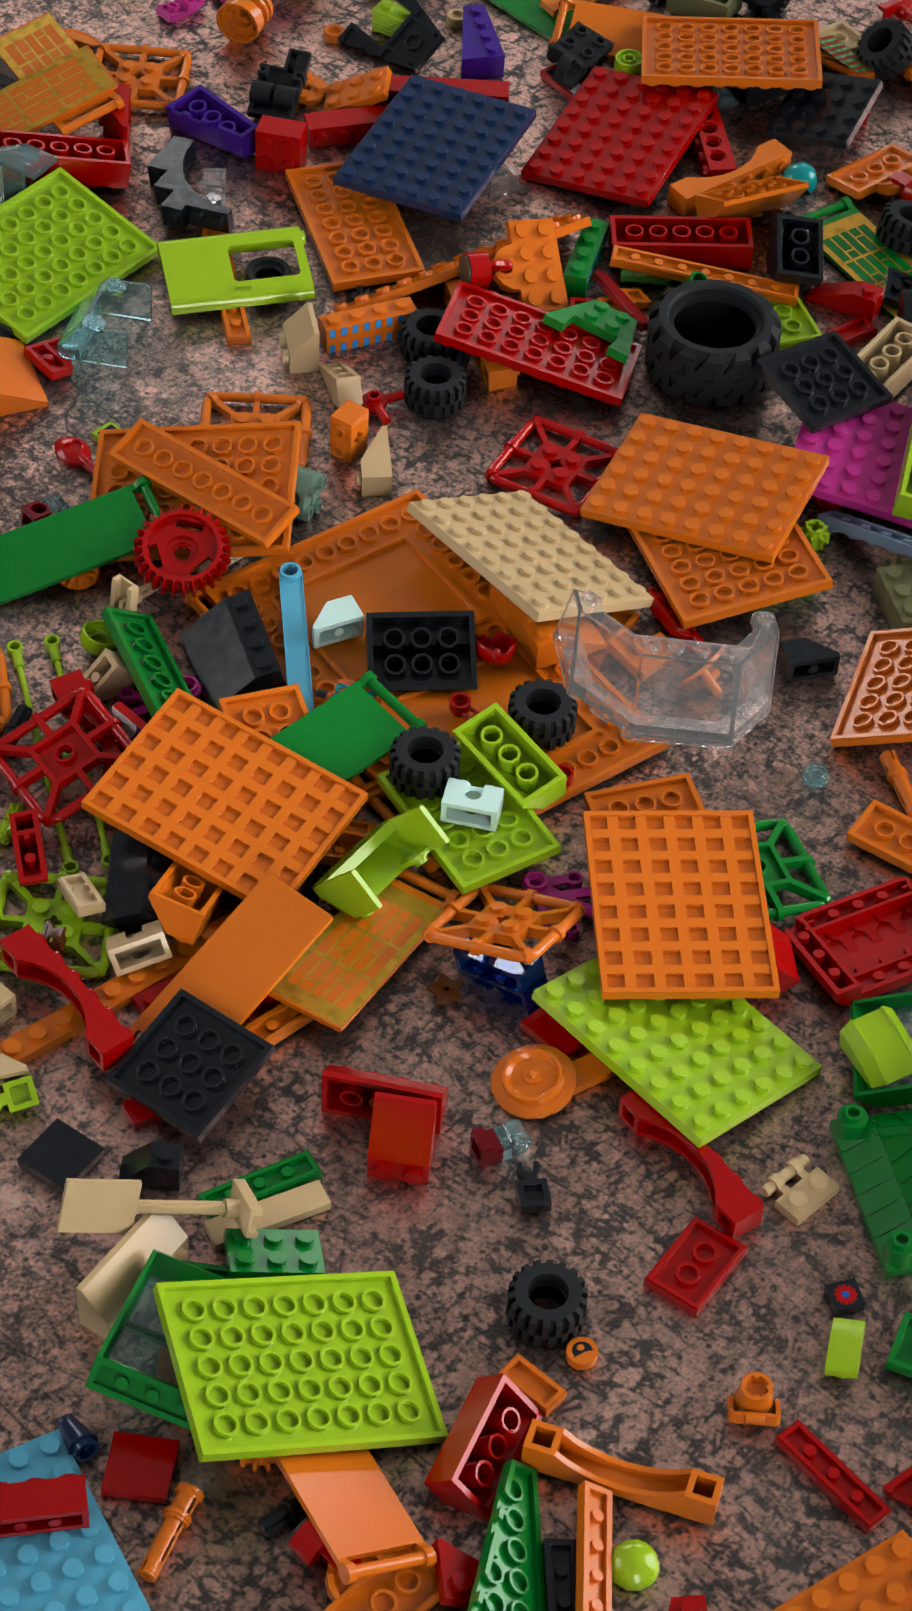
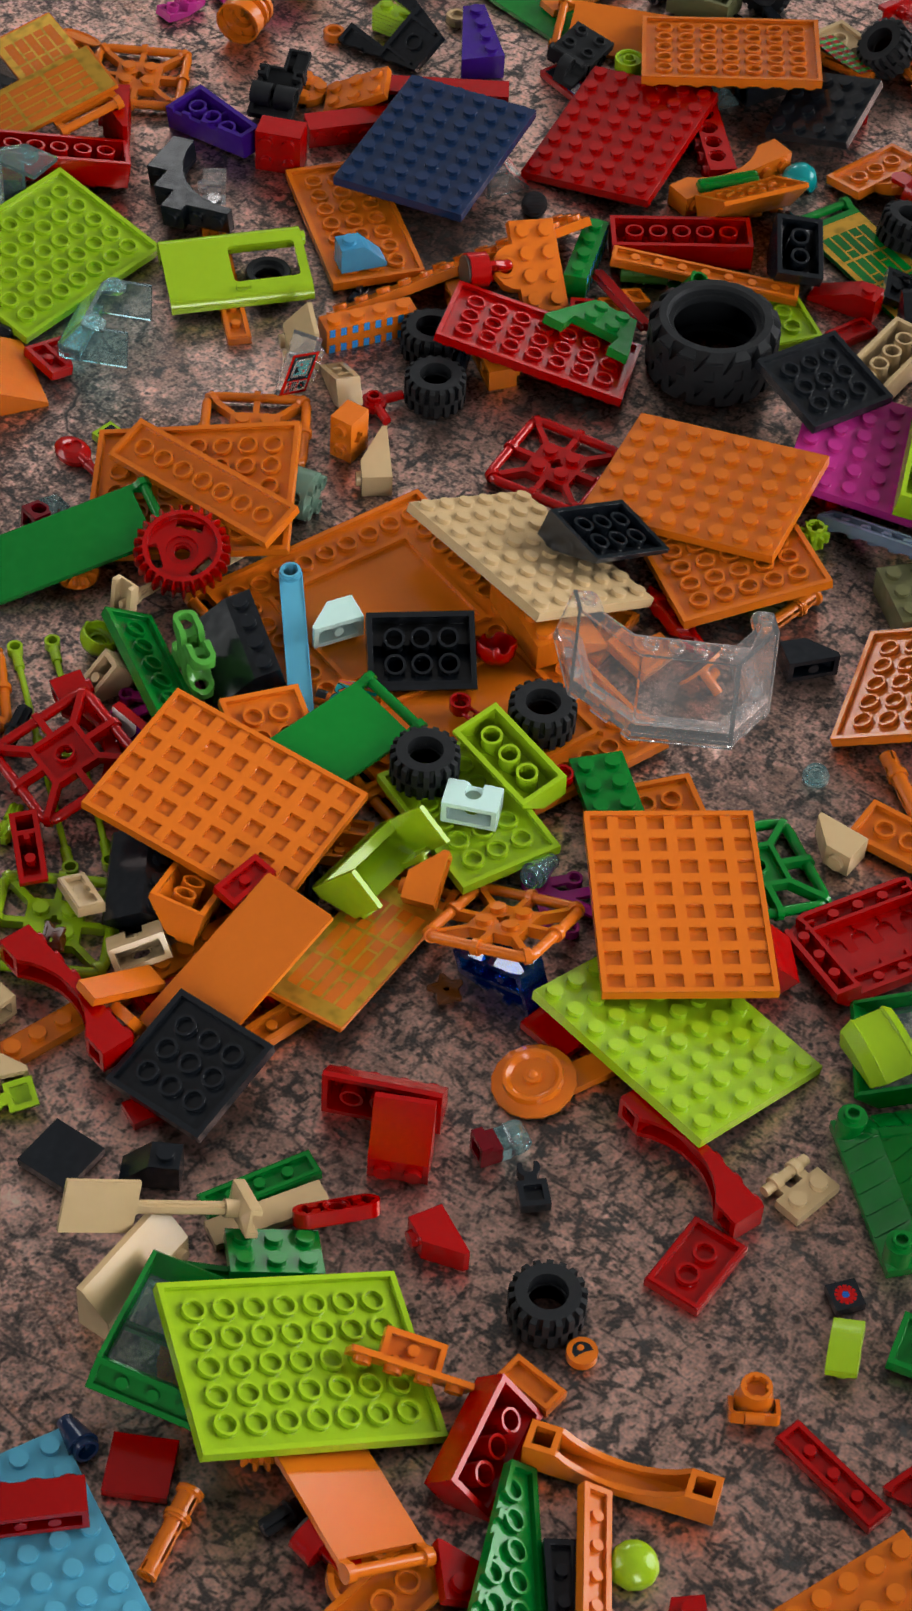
none -> orange tile [76,965,166,1007]
none -> orange tile [110,1001,147,1036]
none -> bright green piece [171,609,216,700]
none -> red plate [213,853,276,911]
none -> clear slope [274,329,325,396]
none -> red beam [292,1193,380,1230]
none -> dark azure slope [334,233,387,274]
none -> orange bracket [344,1325,475,1397]
none -> orange slope [398,850,452,912]
none -> red slope [405,1204,470,1271]
none -> clear light blue cone [520,853,559,889]
none -> black piece [521,191,547,218]
none -> black slope [537,500,670,564]
none -> green plate [568,751,644,811]
none -> green axle [696,170,759,193]
none -> orange pin [755,592,823,640]
none -> tan slope [815,812,869,877]

